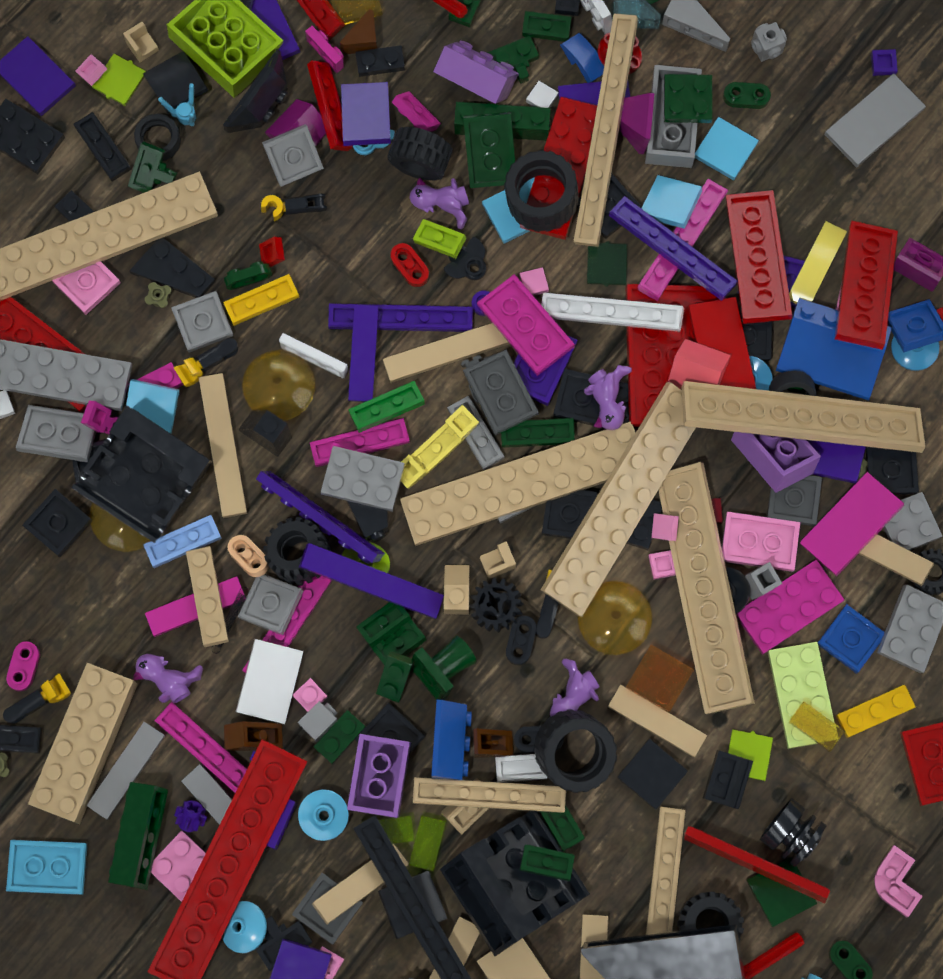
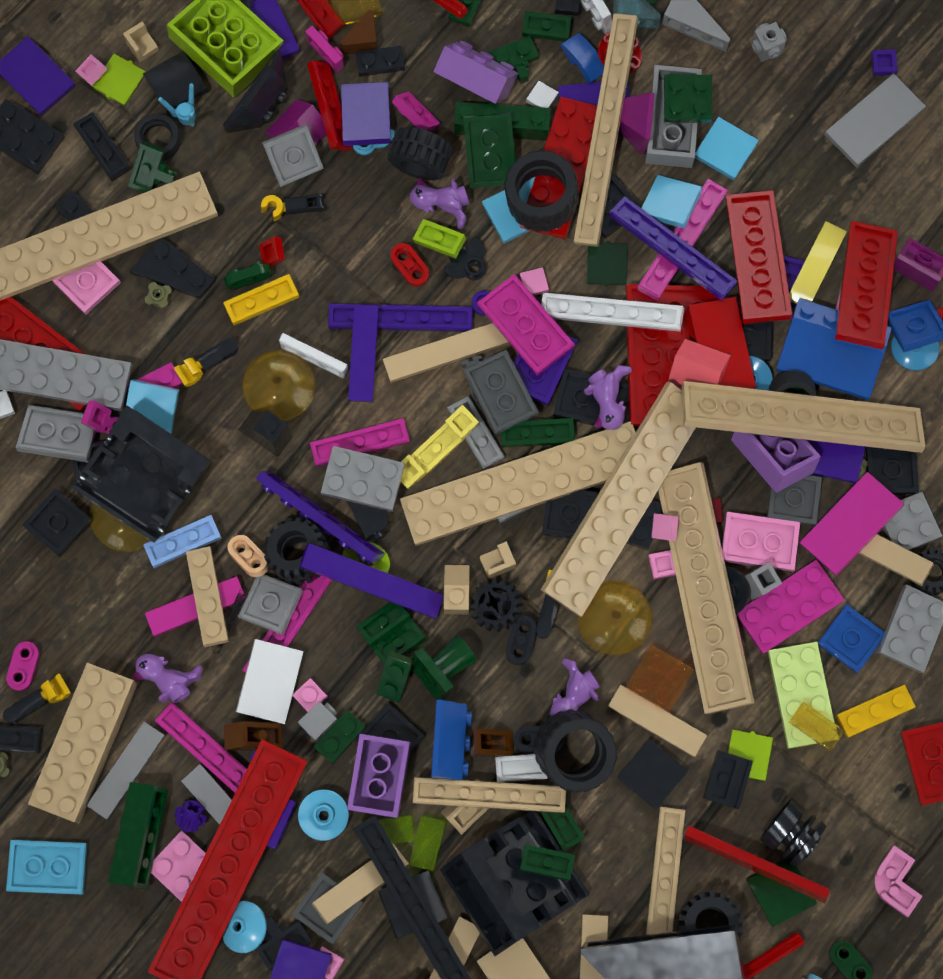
light grey tile [171,291,233,352] -> none
tan tile [199,373,247,518] -> none
green plate [348,381,425,433] -> none
dark green plate [723,82,771,109] -> none

